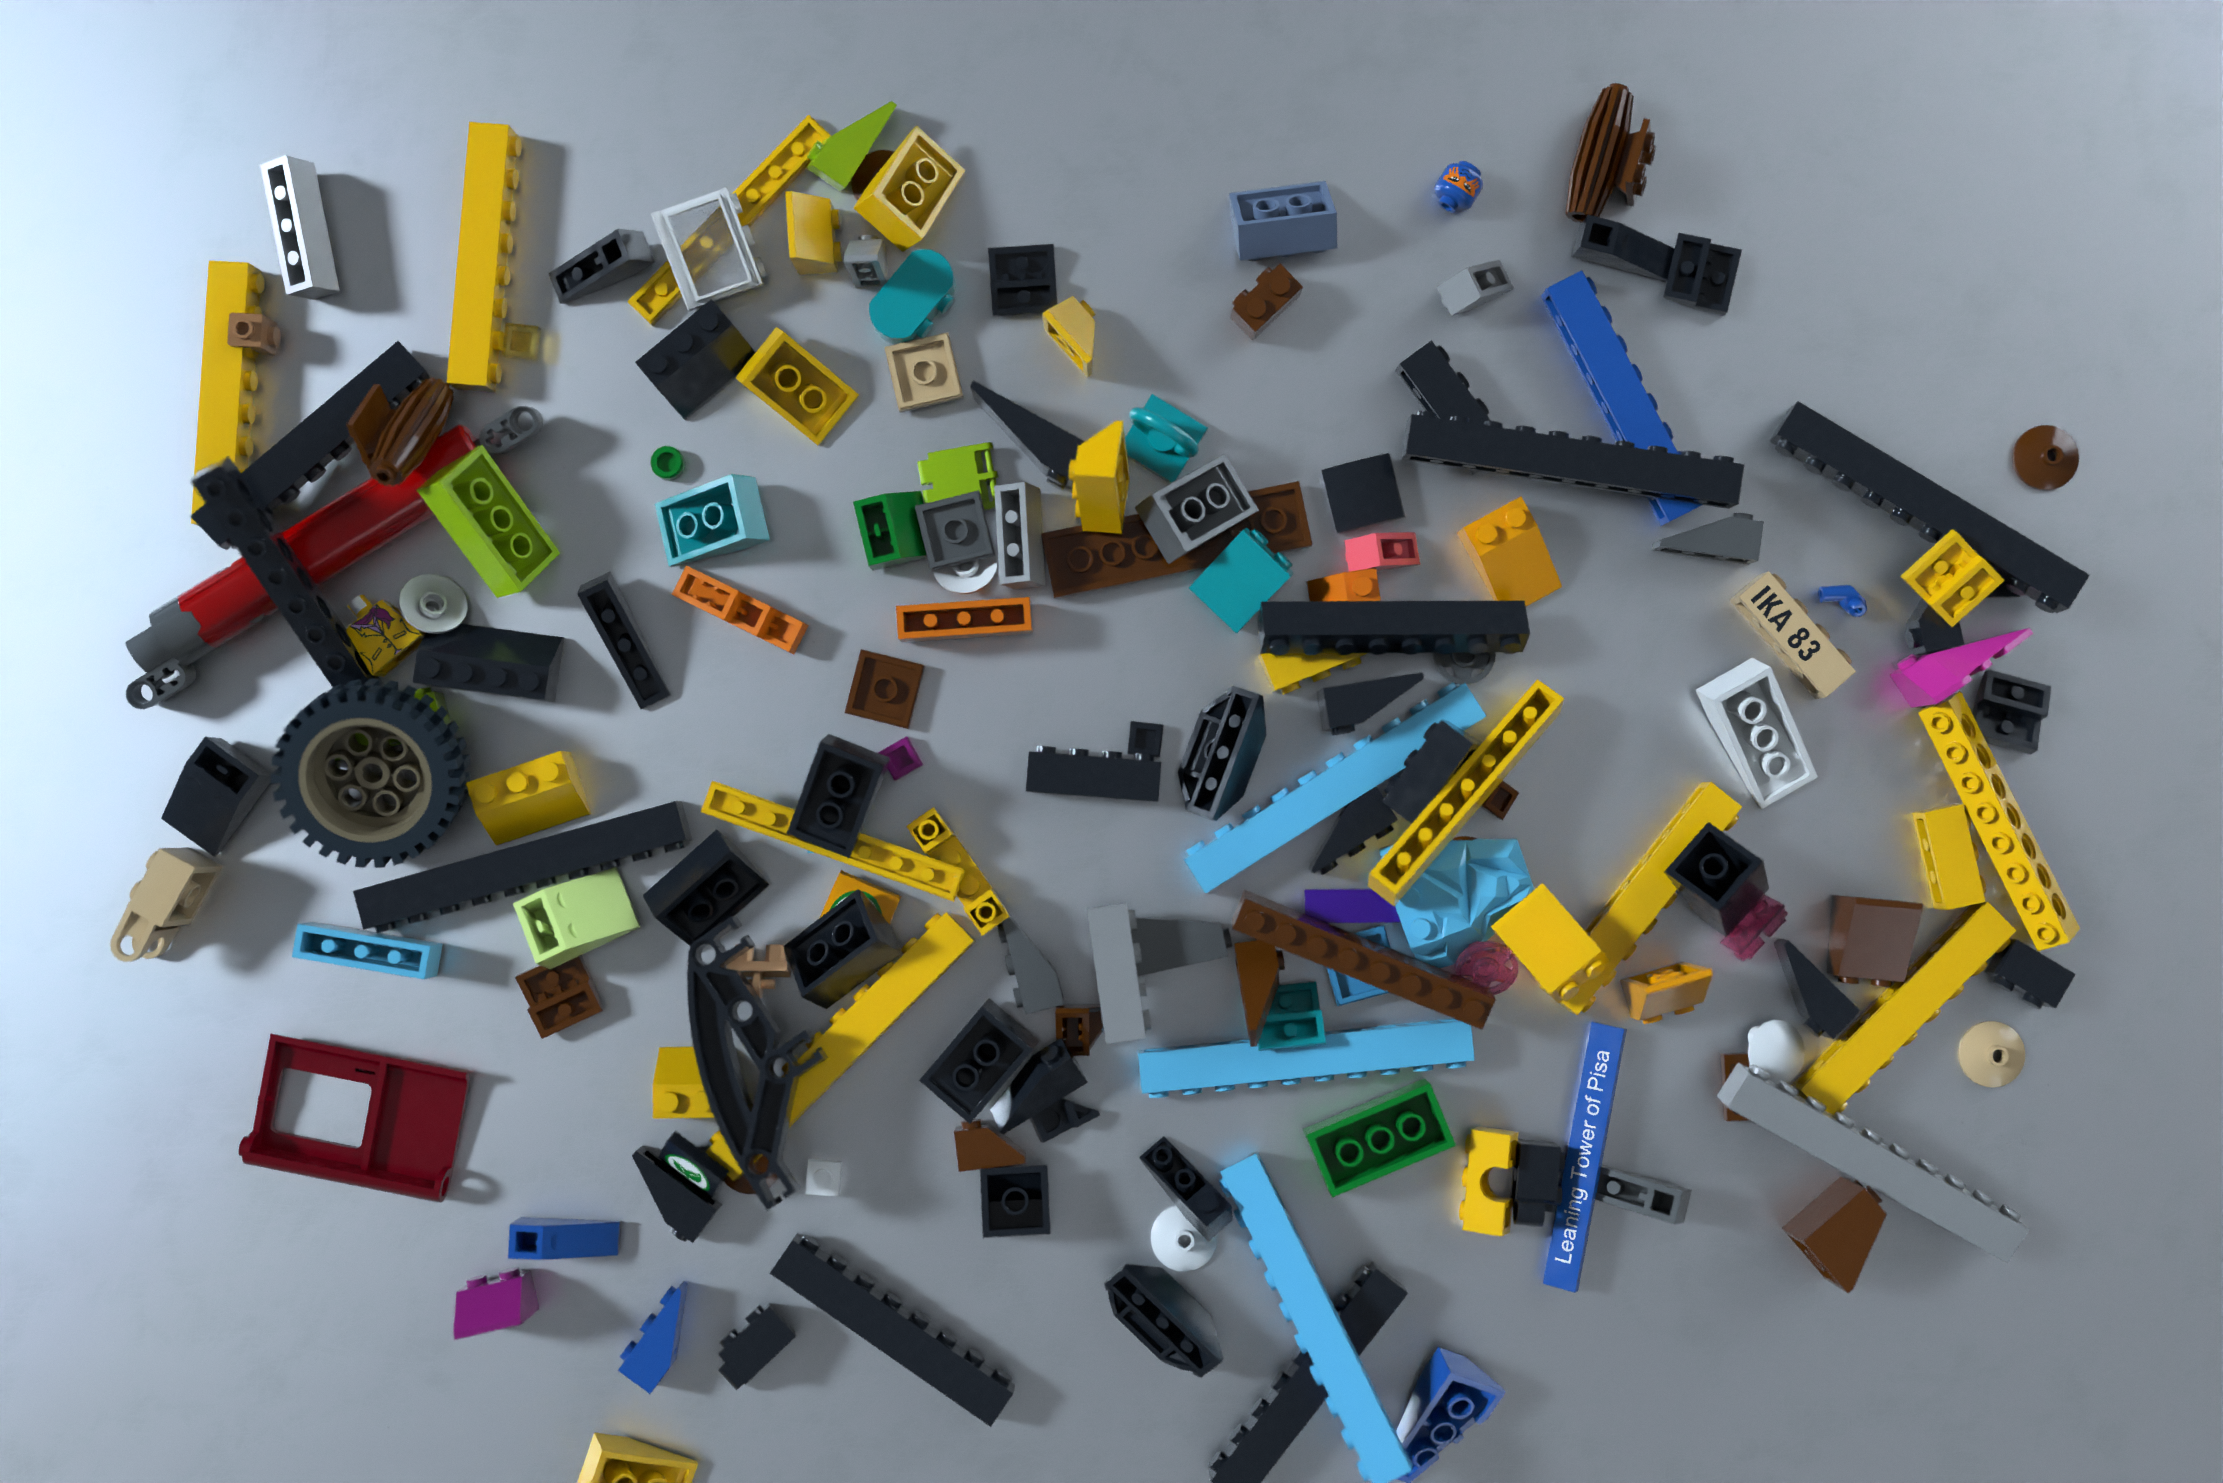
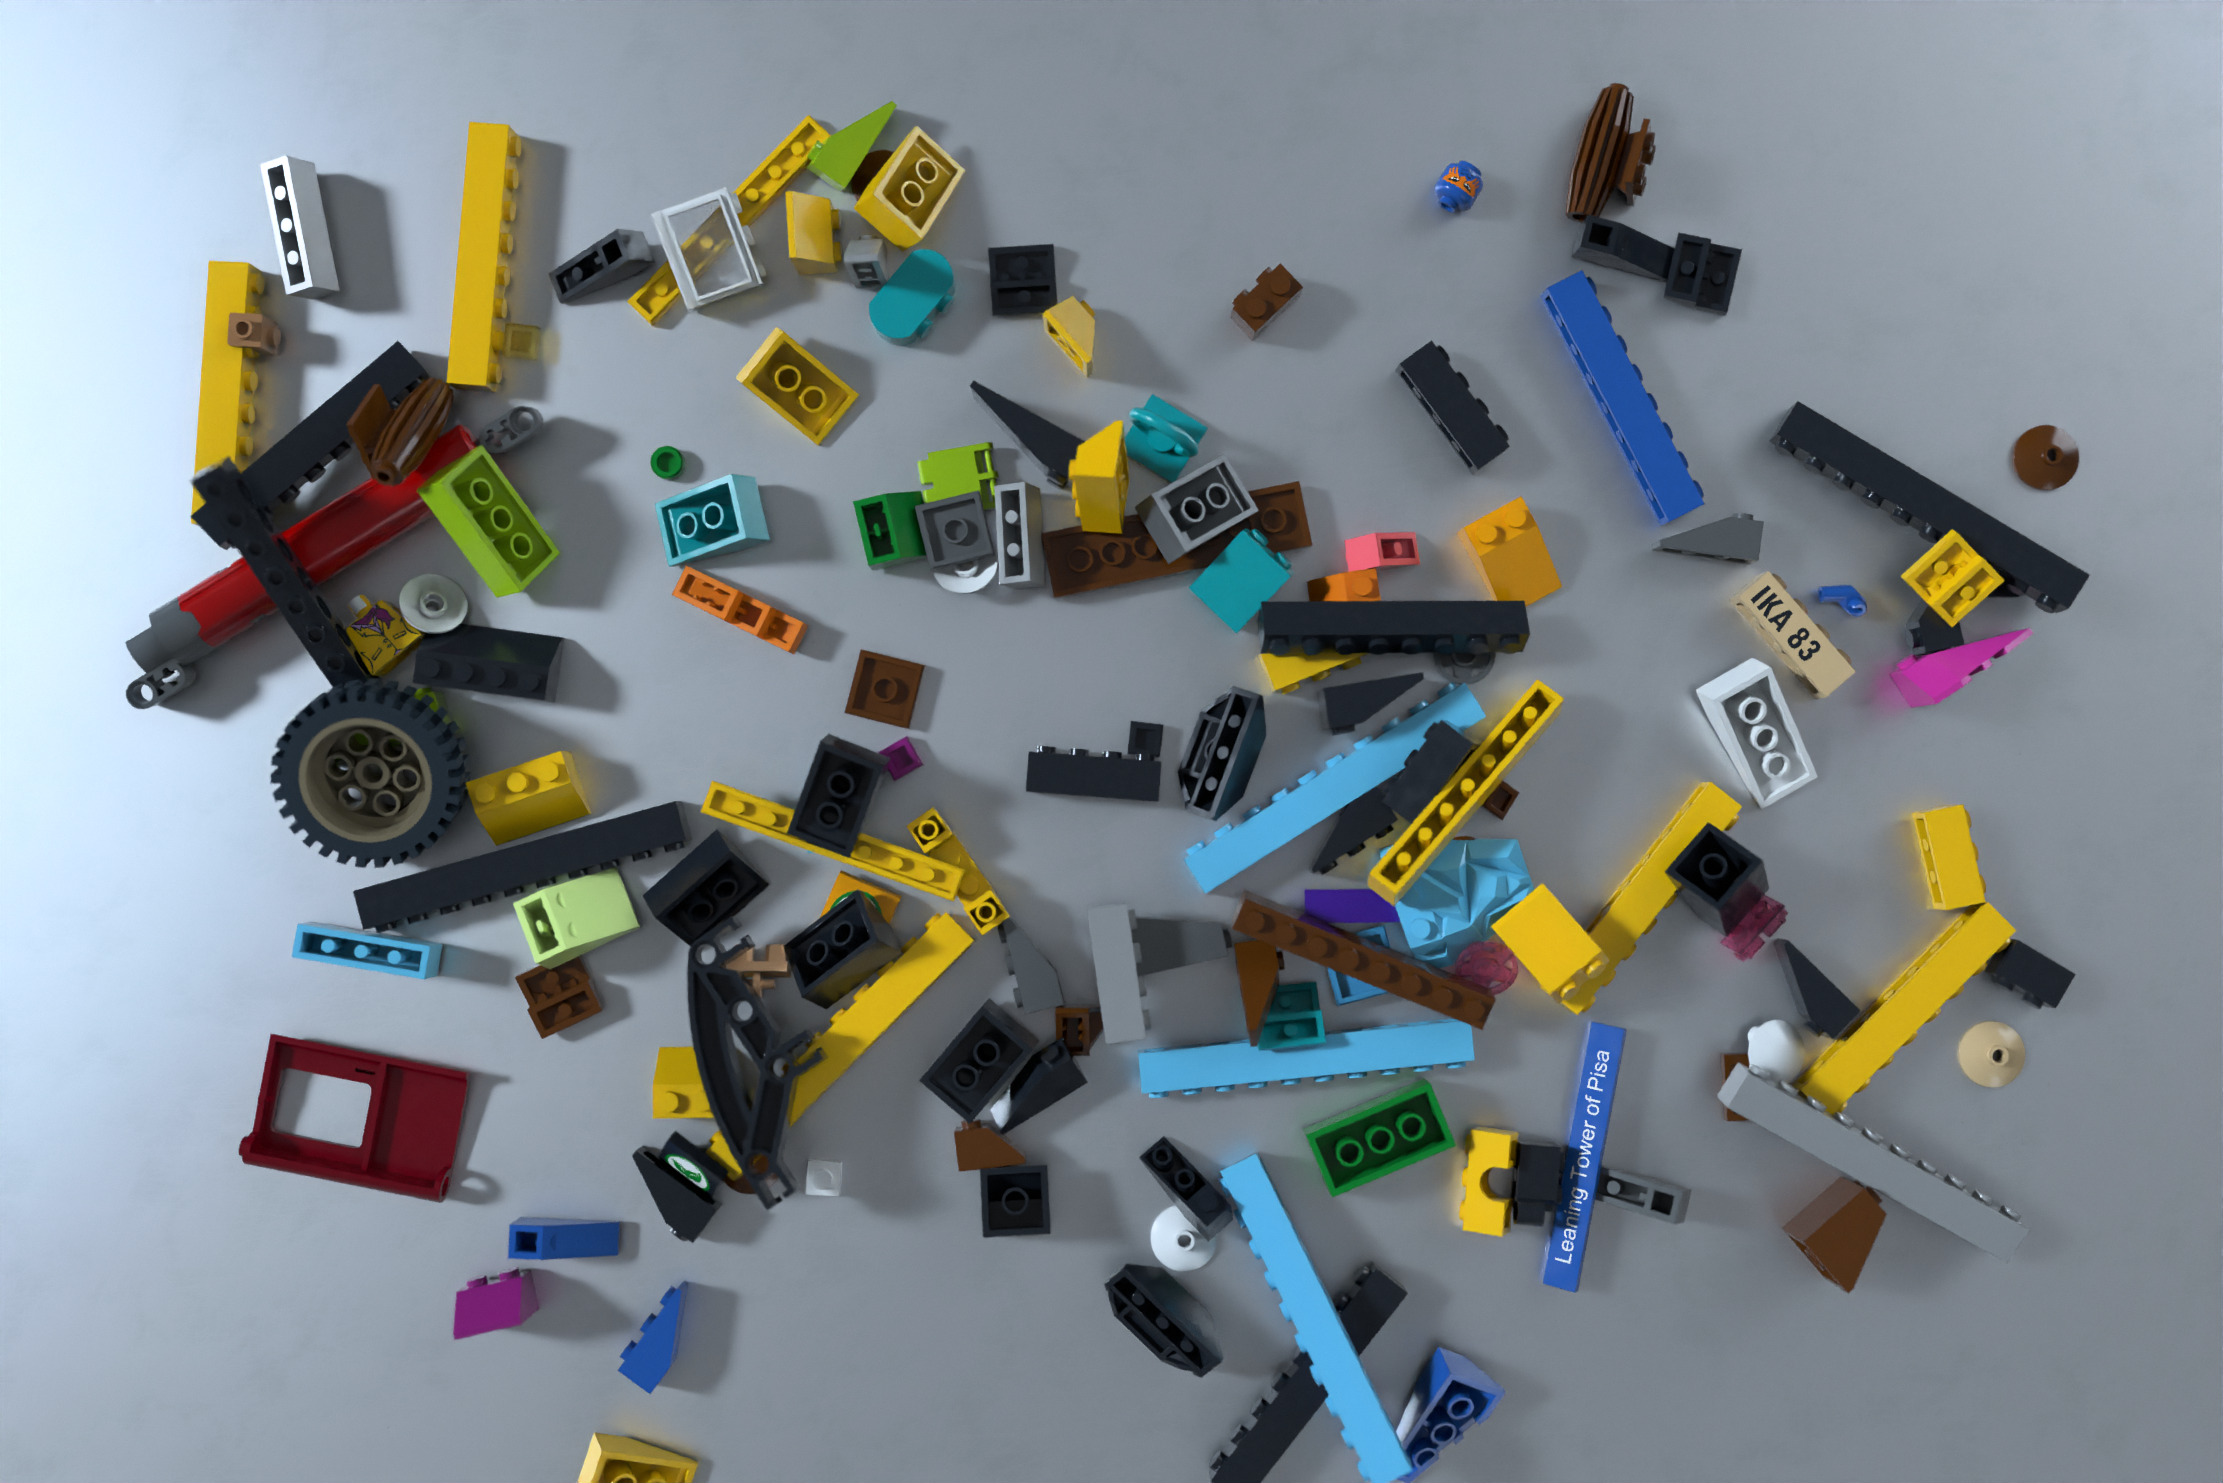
tan brick [110,847,223,962] -> none
black slope [161,737,271,857] -> none
black slope [577,572,671,709] -> none
black slope [635,299,756,420] -> none
black hinge [718,1303,796,1390] -> none
black brick [770,1233,1015,1427] -> none
tan plate [884,332,964,413] -> none
orange brick [896,597,1033,642] -> none
black slope [1030,1099,1100,1143] -> none
sand blue slope [1229,181,1337,261] -> none
black slope [1321,453,1405,534] -> none
black brick [1401,411,1744,509] -> none
light grey slope [1437,259,1514,316] -> none
light orange slope [1620,961,1713,1024] -> none
reddish brown slope [1826,895,1923,987] -> none
yellow brick [1918,690,2080,951] -> none
black slope [1972,669,2051,754] -> none

